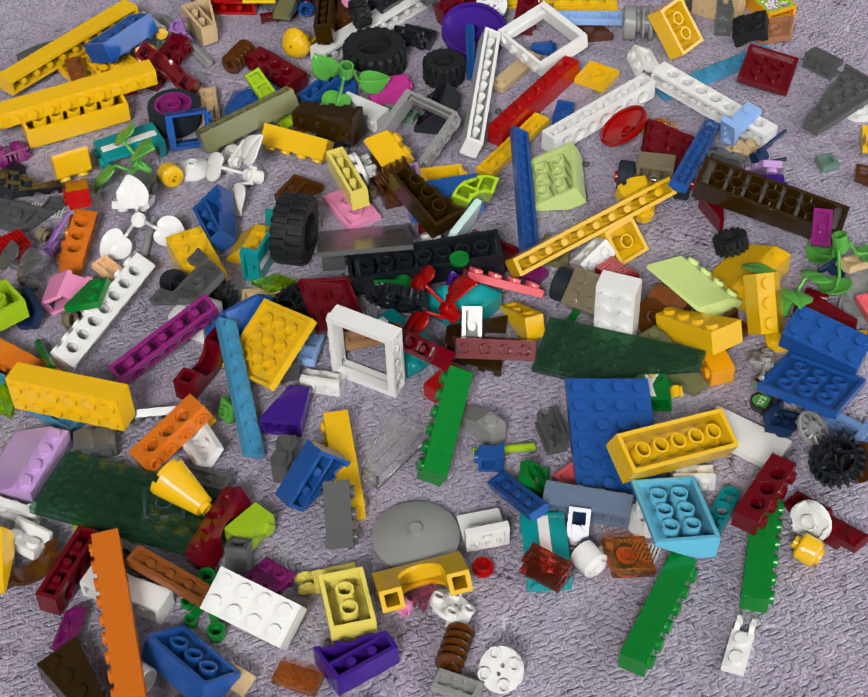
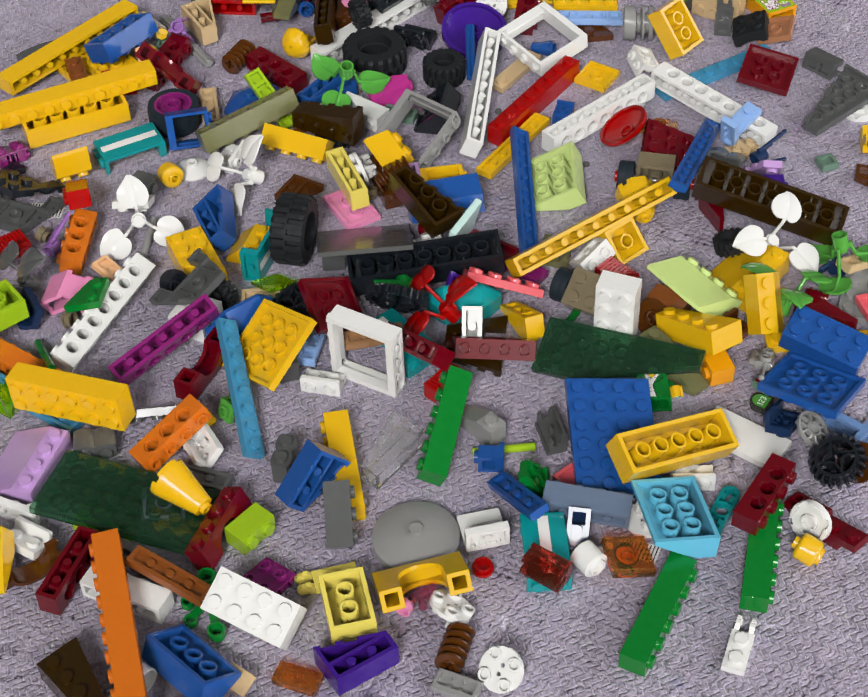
magenta plate [50,605,87,651] -> none
bright green plant [94,122,155,193] -> none
dark grey brick [224,537,253,574] -> none
dark purple slope [259,385,312,437] -> none
green piece [449,251,469,267] -> none
lime brick [450,175,499,211] -> none
magenta plate [810,208,833,248] -> none
none -> white plant [732,191,819,272]

